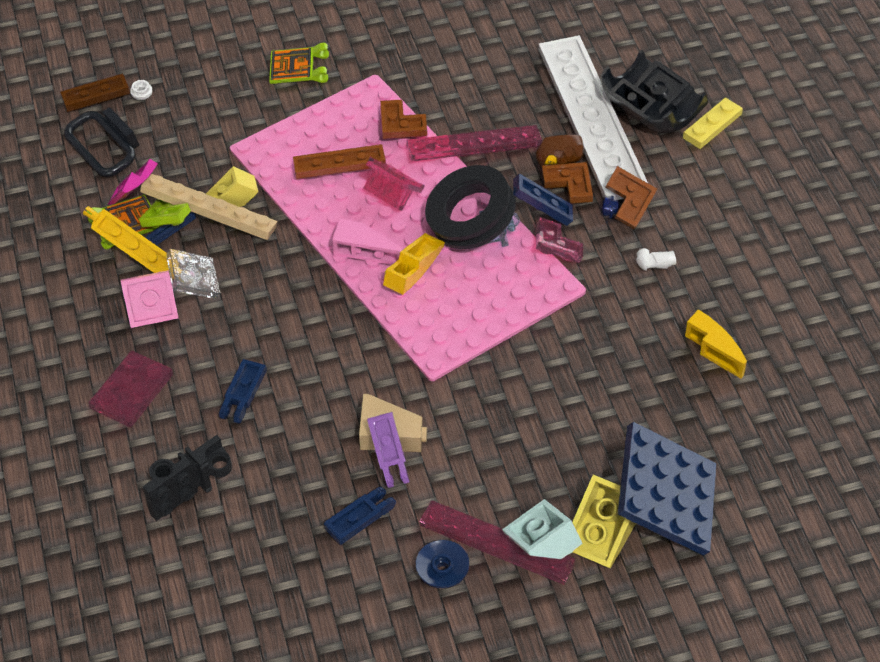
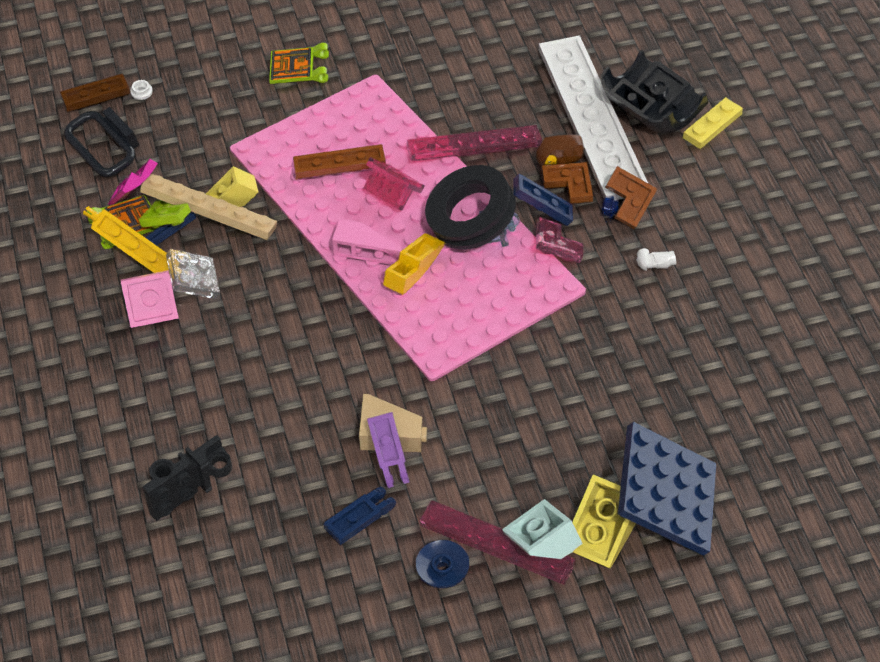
clear pink plate [89,350,173,428] -> none
dark blue hinge [219,359,267,423] -> none
dark orange plate [380,99,427,139] -> none
yellow slope [685,310,747,379] -> none

